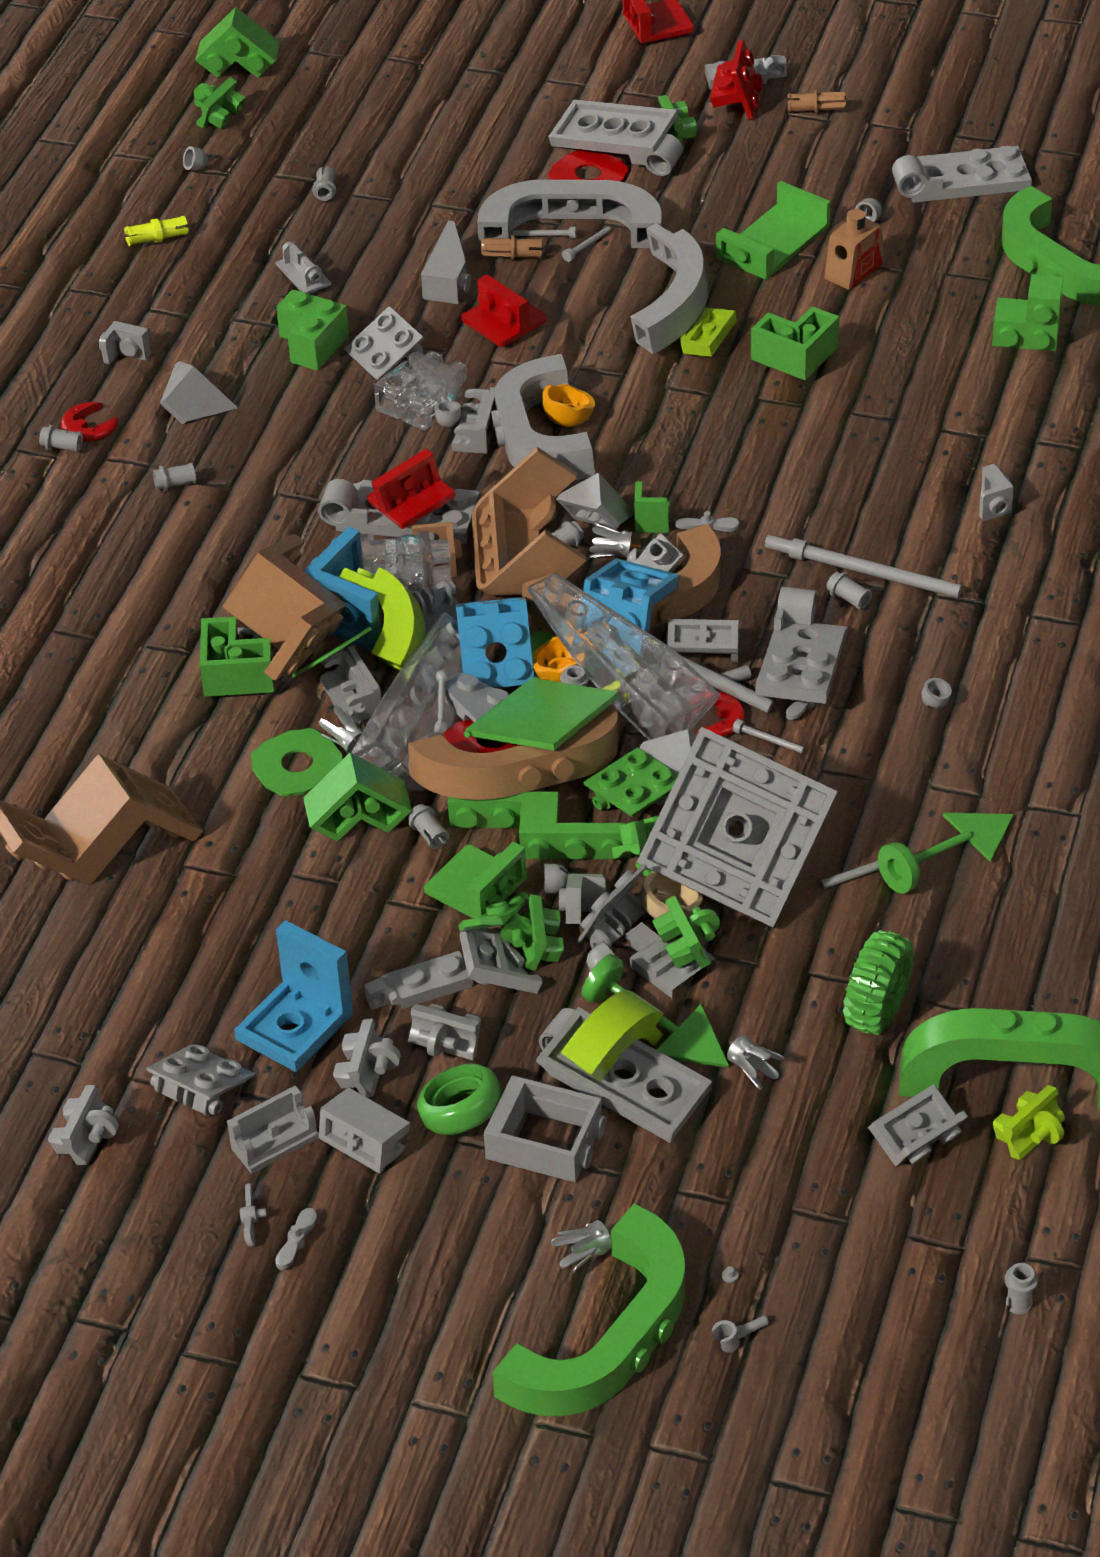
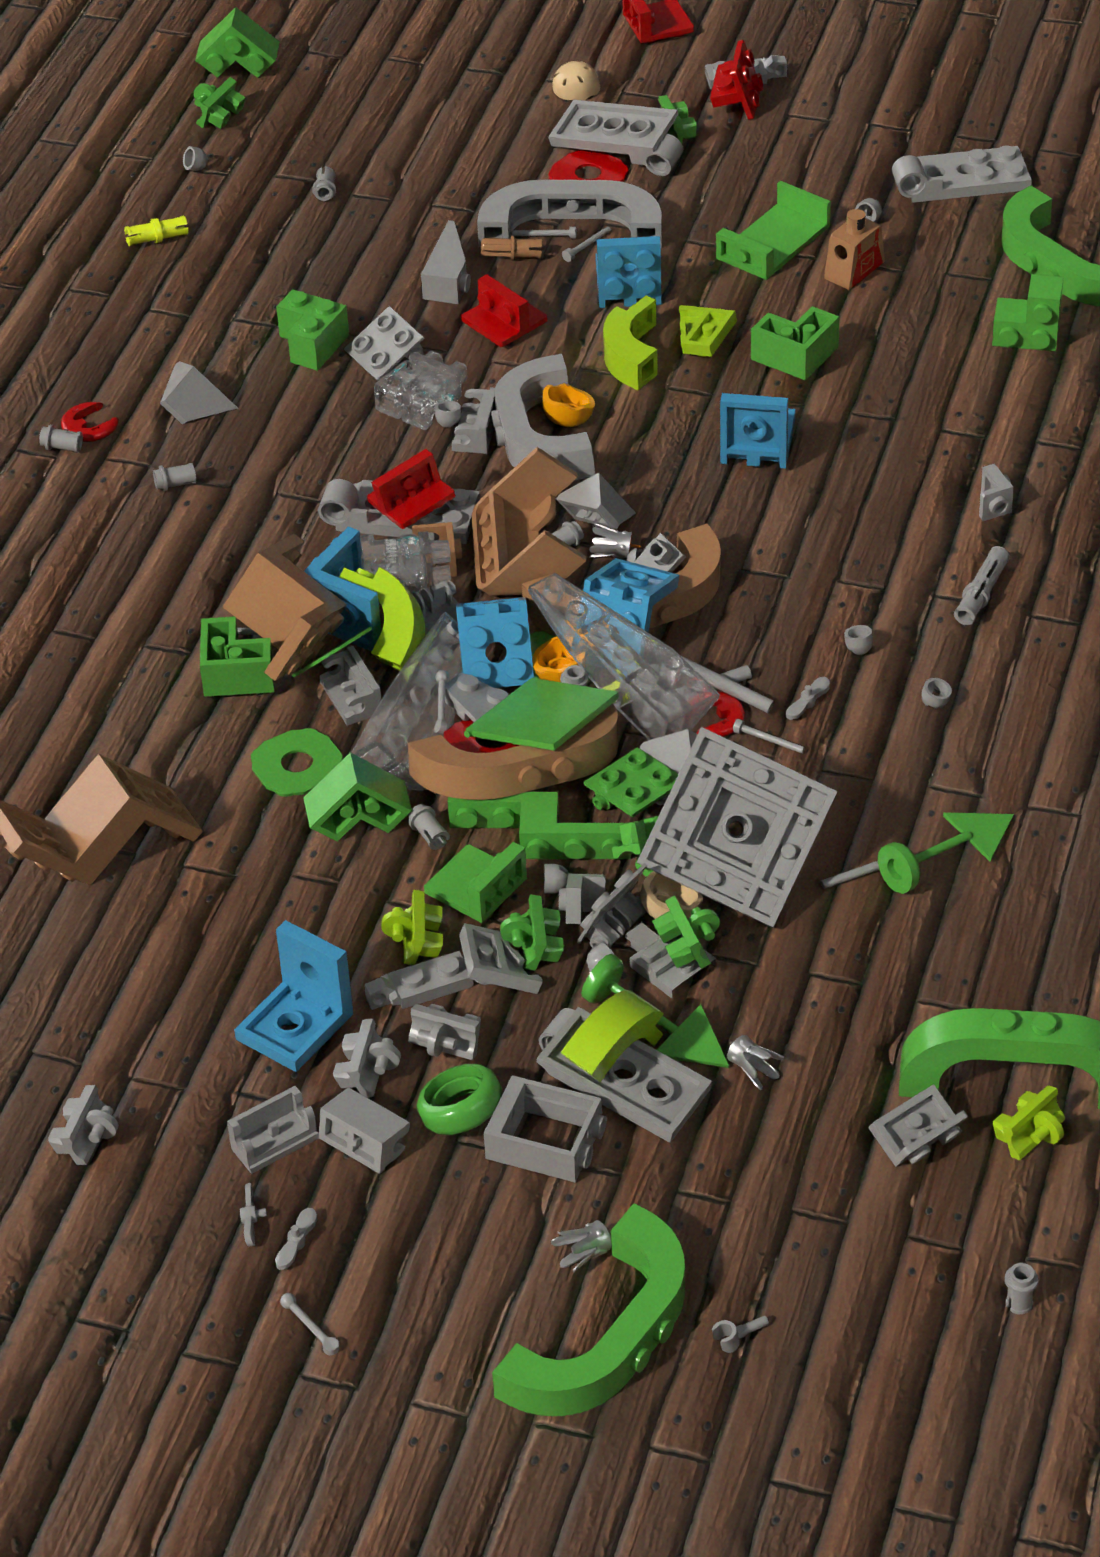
light grey bracket [99,321,151,364] -> none
light grey hinge [146,1044,255,1116] -> none
light grey hinge [275,241,331,294] -> none
flat silver piece [319,705,369,755] -> none
bright green piece [458,892,529,932] -> none
light grey arch [630,223,709,354] -> none
bright green panel [634,481,670,533] -> none
light grey hinge [667,619,739,663] -> none
light grey piece [675,511,739,532] -> none
light grey piece [722,1266,739,1283] -> none
light grey hinge [755,586,848,704] -> none
light grey bar [764,534,962,598] -> none
medium nougat axle [787,90,846,114] -> none
light grey pin [827,572,872,610] -> none
bright green gear [843,930,915,1035] -> none
none -> light grey hinge [280,1293,339,1355]
none -> lime hips [381,890,443,965]
none -> tan helmet [552,61,600,101]
none -> dark azure bracket [595,236,662,308]
none -> lime arch [603,295,658,390]
none -> dark azure bracket [720,393,795,469]
none -> light grey hinge [844,625,873,655]
none -> light grey pin [954,546,1010,625]

